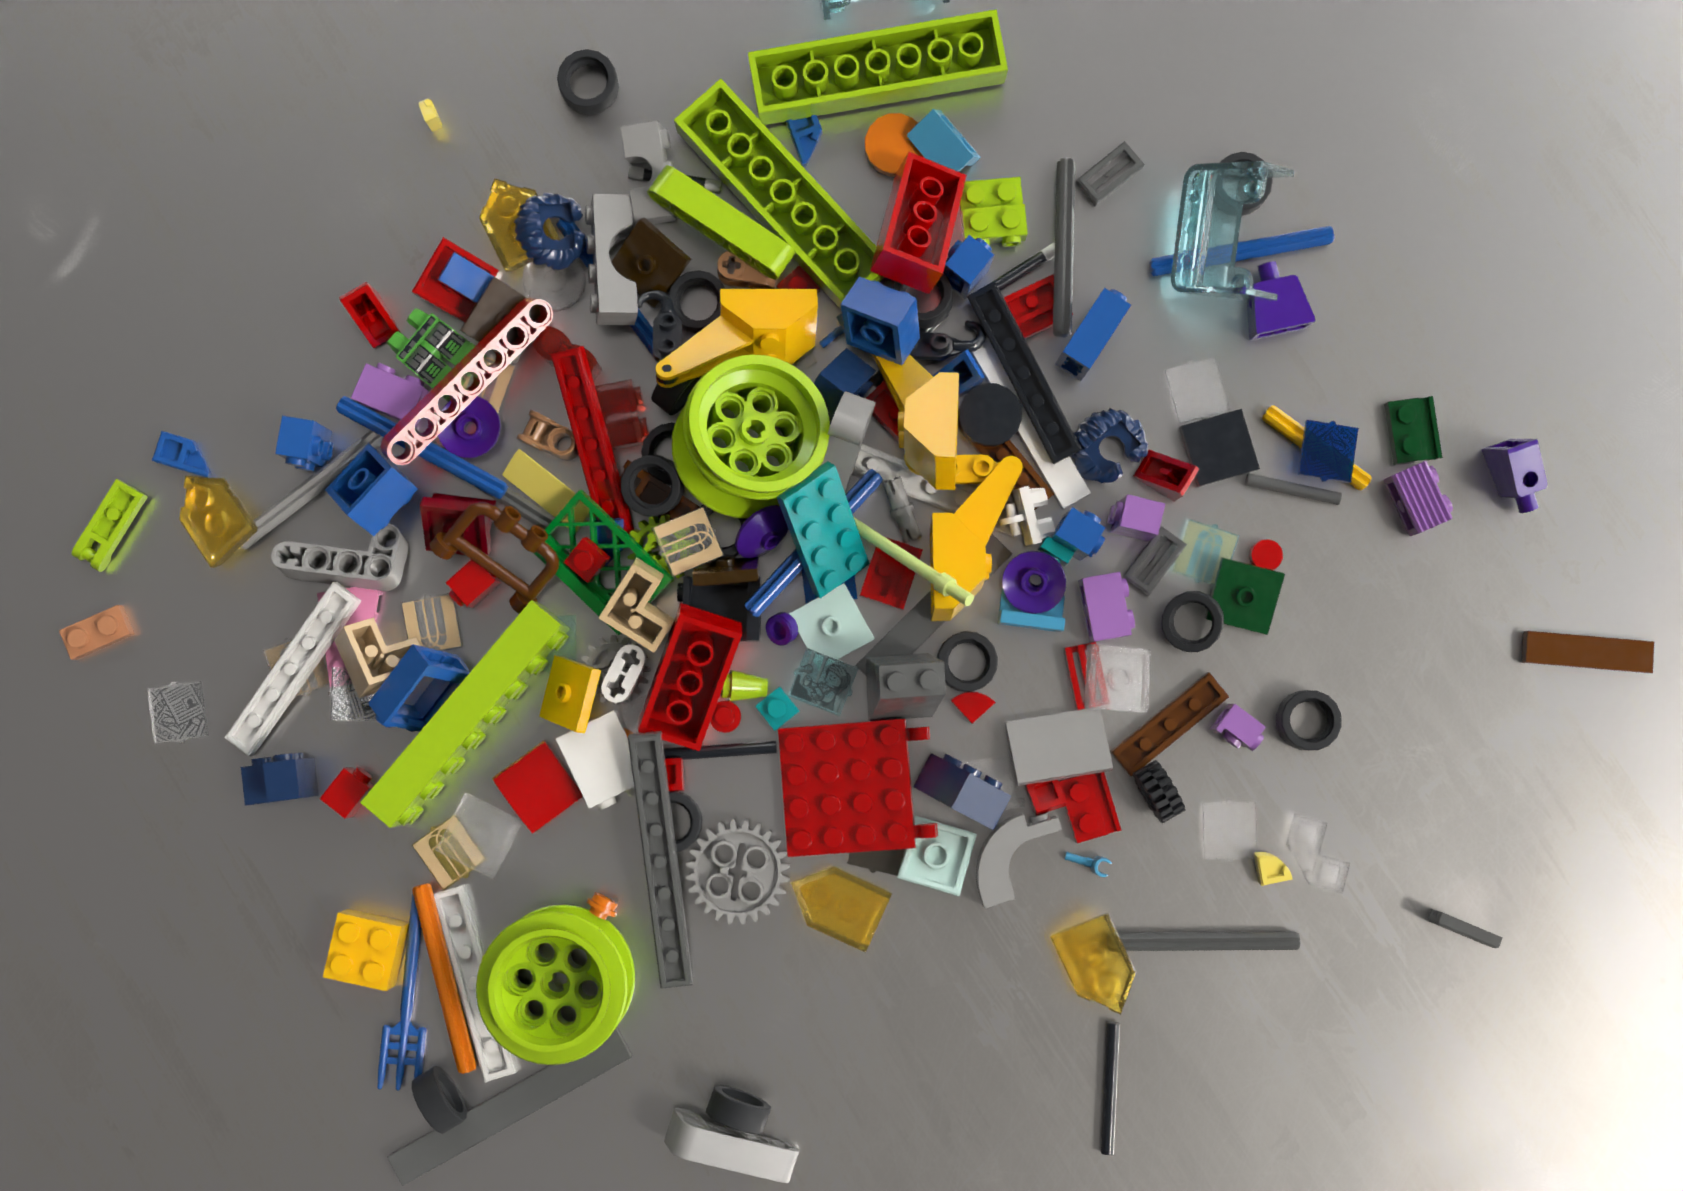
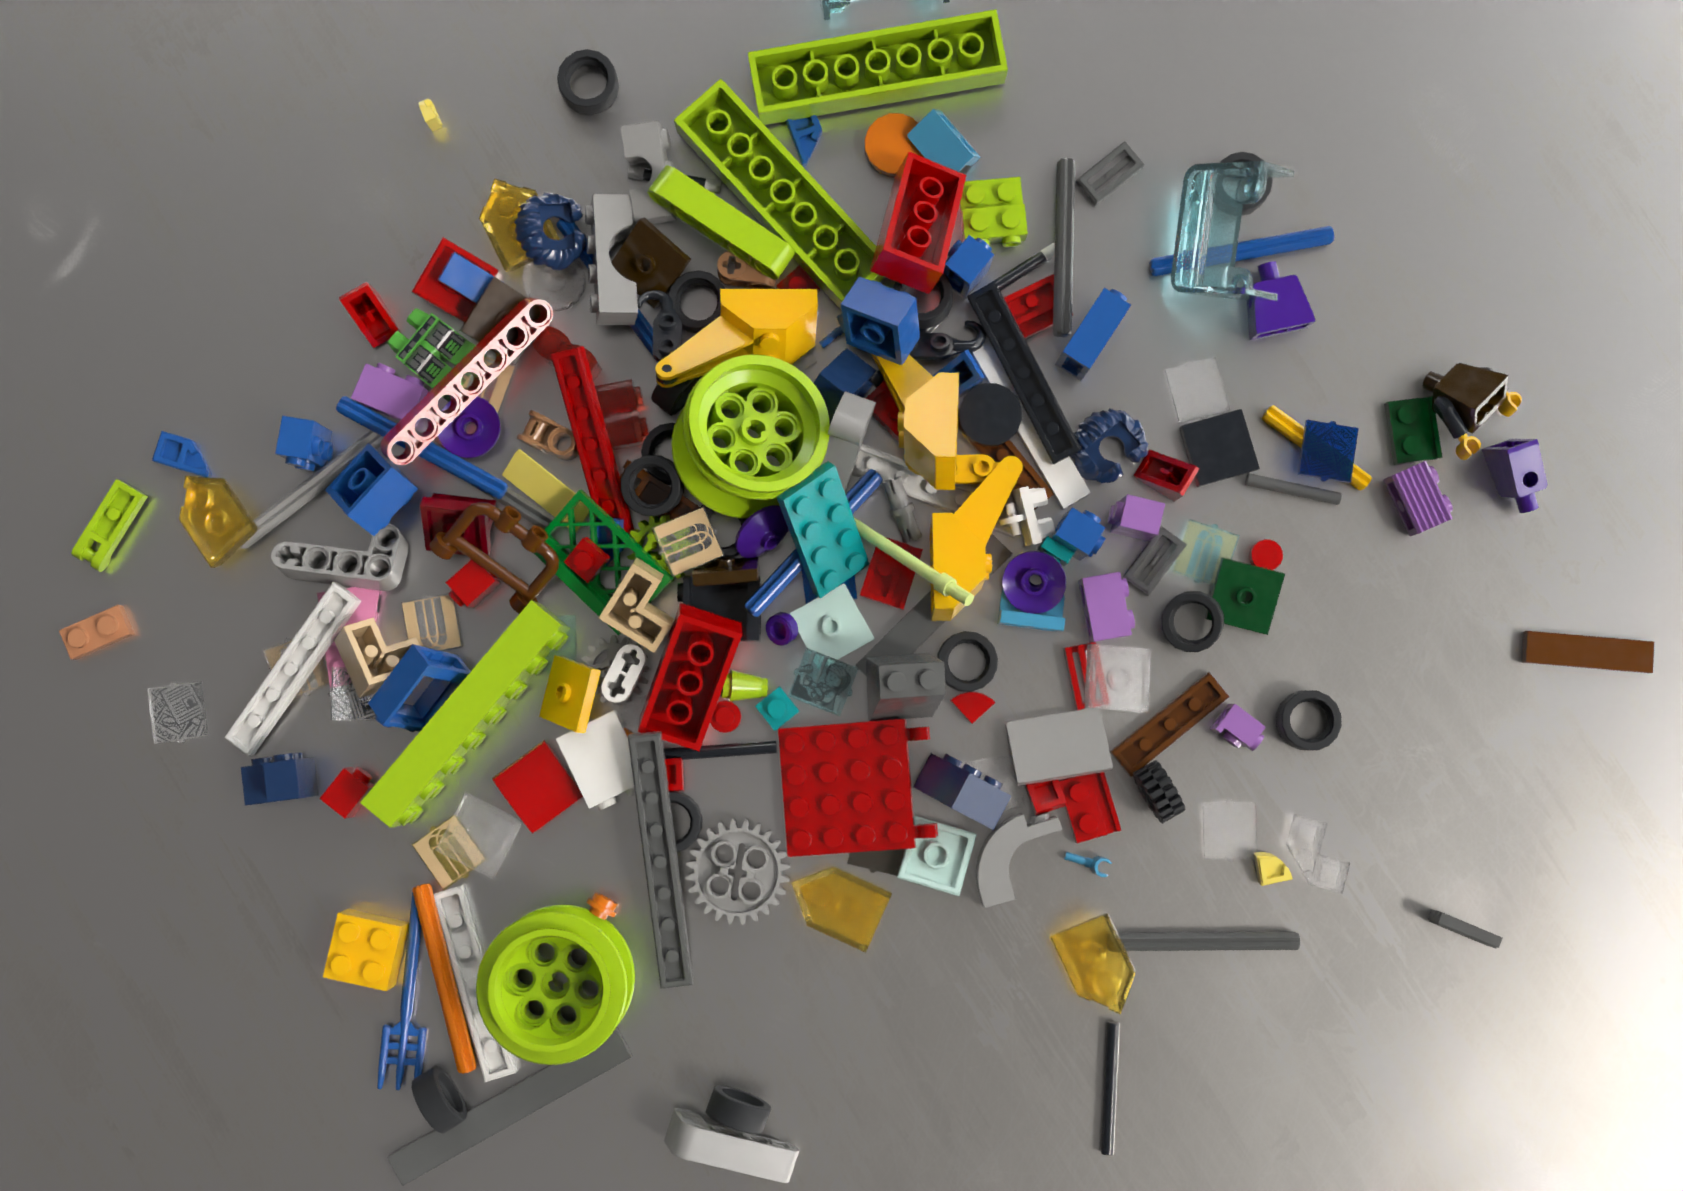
none -> dark brown torso [1422,363,1522,460]

